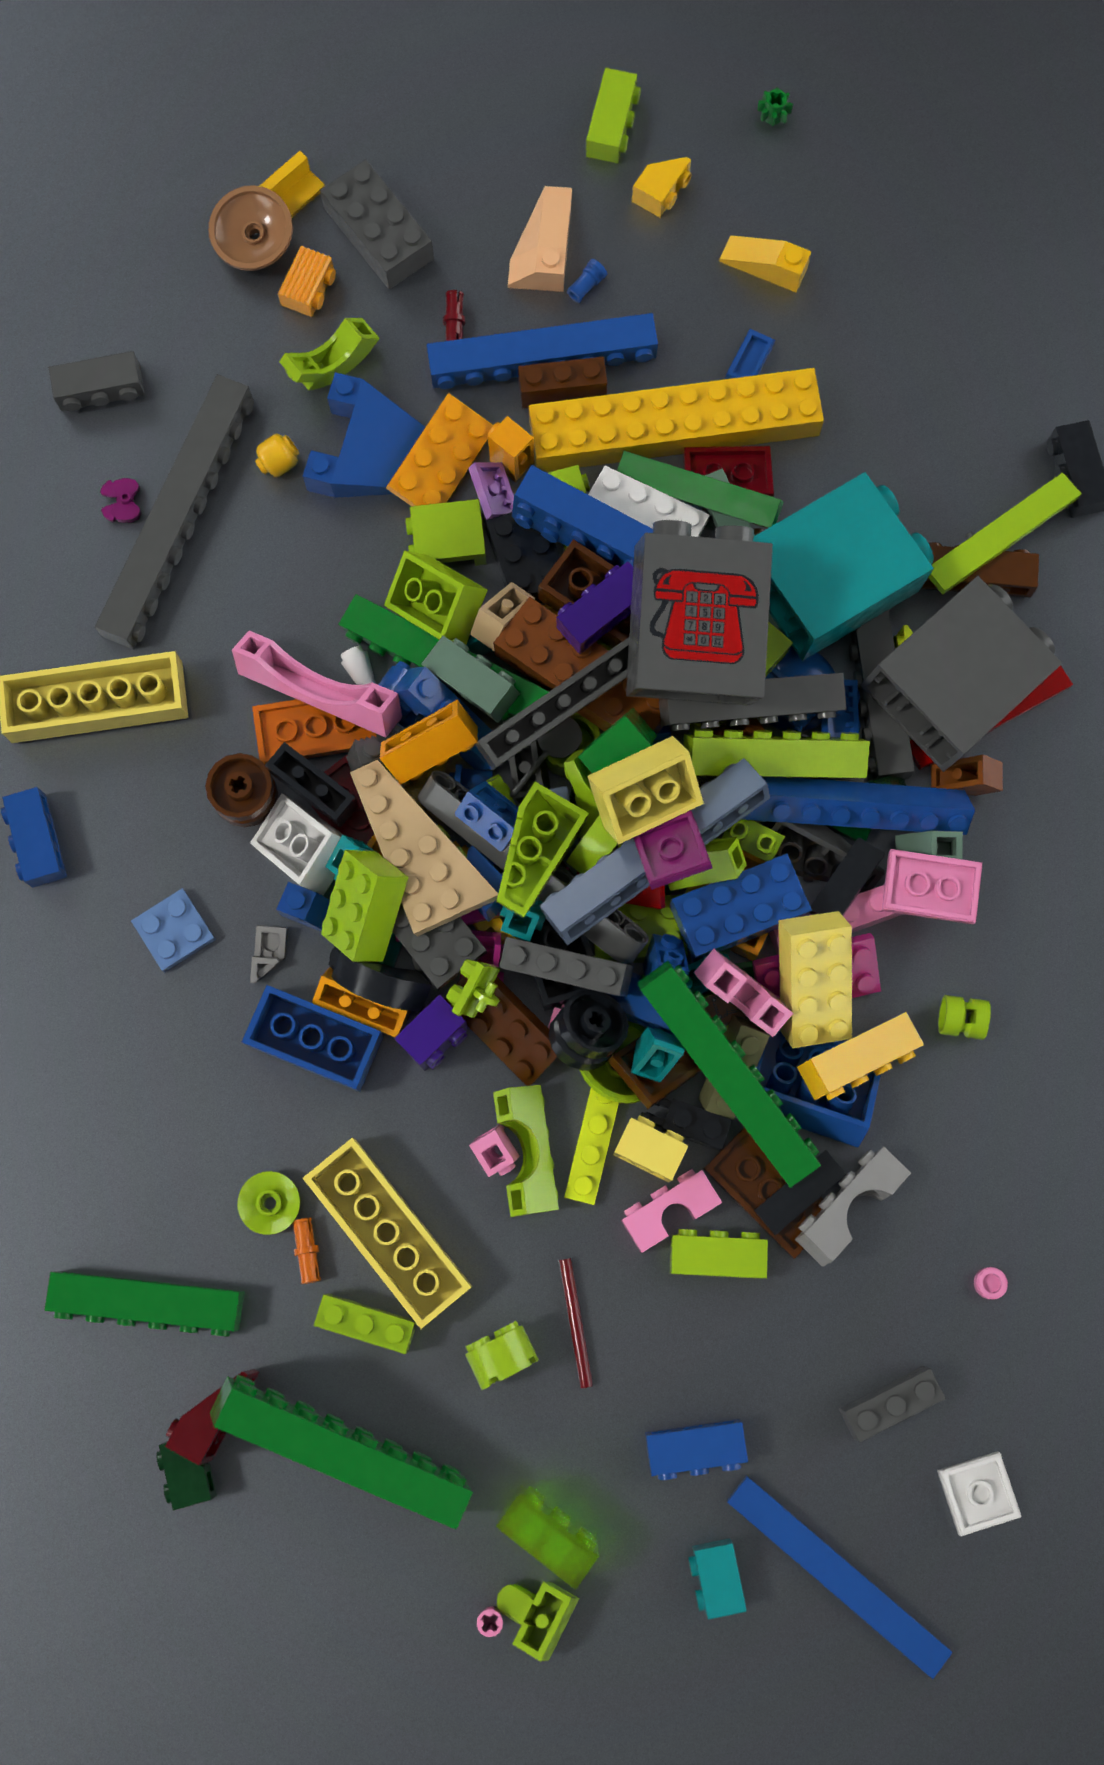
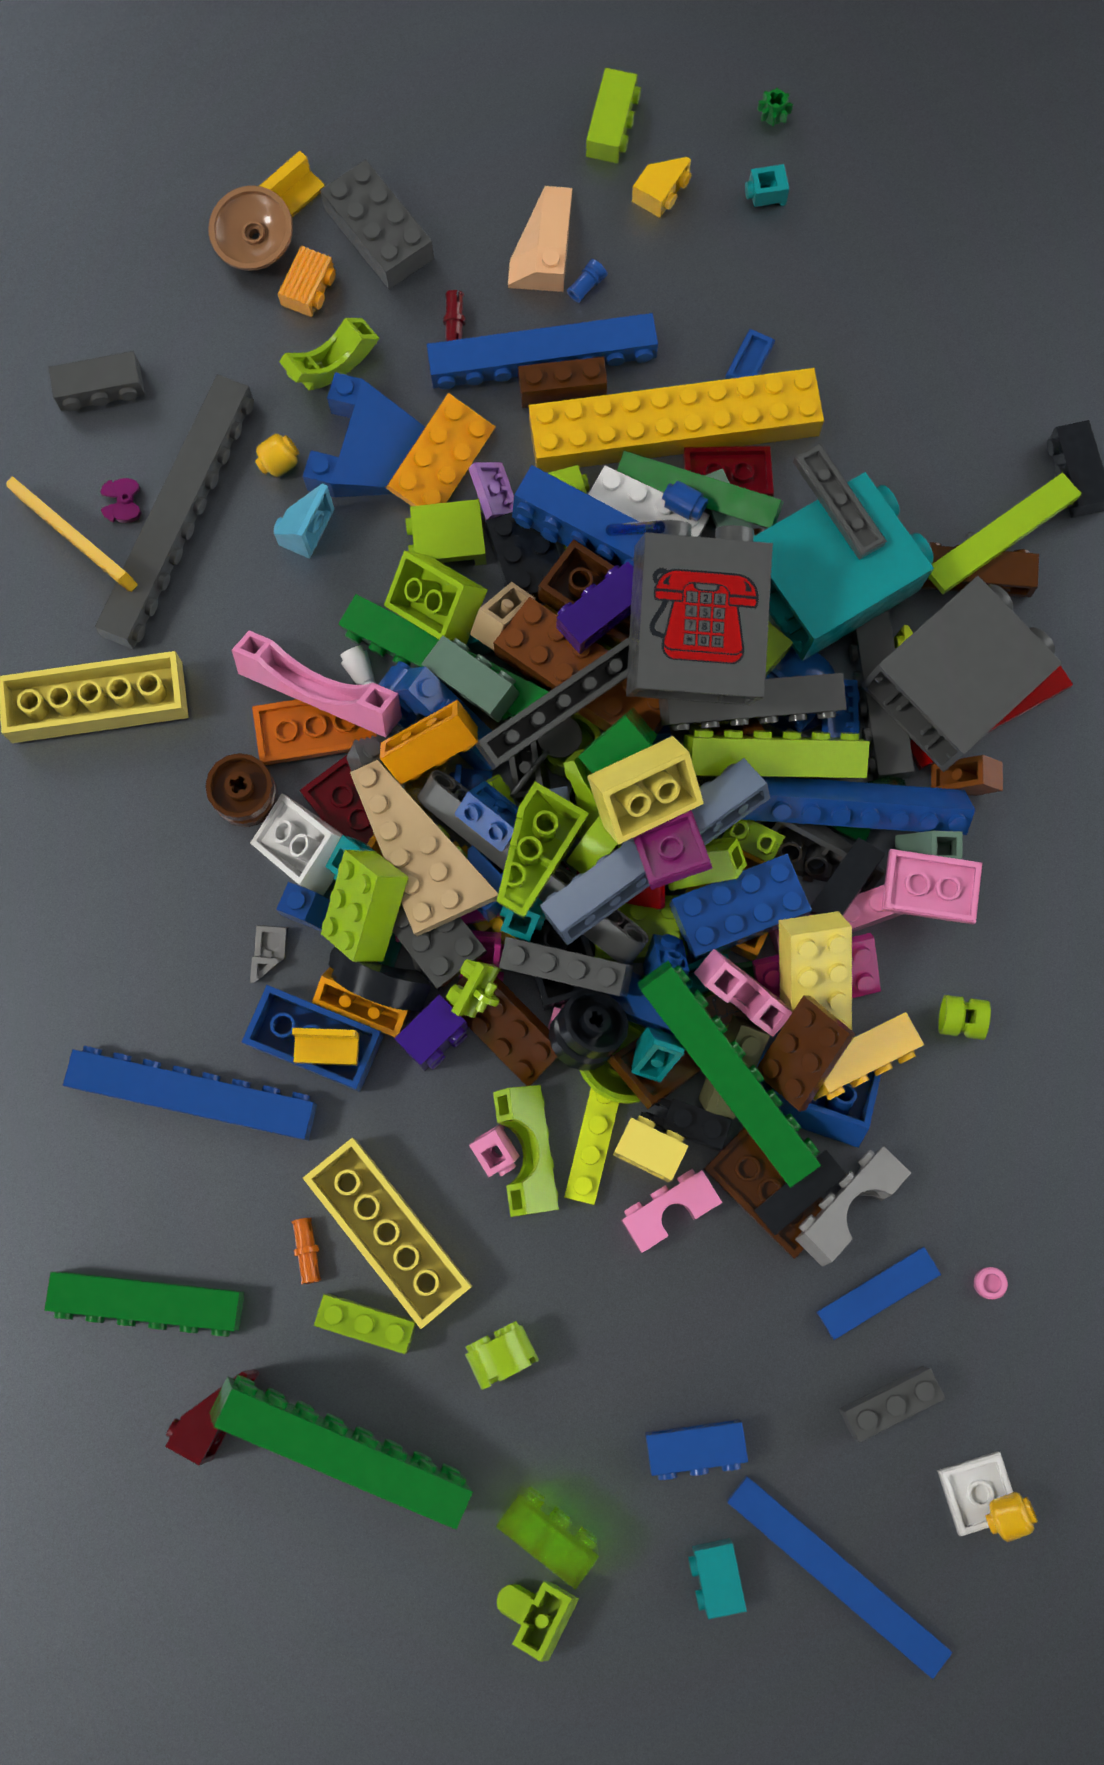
blue brick [1,787,67,888] -> none
medium blue plate [131,888,216,973] -> none
dark green slope [156,1441,217,1511] -> none
lime dish [237,1171,300,1235] -> none
black brick [265,742,359,828] -> none
bright pink piece [477,1606,503,1637] -> none
light orange brick [488,416,535,483] -> none
dark red bar [559,1258,593,1388] -> none
lime brick [670,1229,768,1279] -> none
yellow slope [719,235,812,293] -> none
none -> yellow tile [5,476,138,592]
none -> blue brick [63,1046,317,1141]
none -> medium azure slope [273,483,335,559]
none -> yellow panel [292,1028,359,1066]
none -> clear blue bar [606,520,665,536]
none -> blue brick [662,480,708,521]
none -> teal brick [745,164,789,207]
none -> reddish brown plate [757,995,856,1111]
none -> dark grey tile [793,444,887,560]
none -> blue tile [816,1247,941,1340]
none -> yellow head [985,1492,1038,1542]

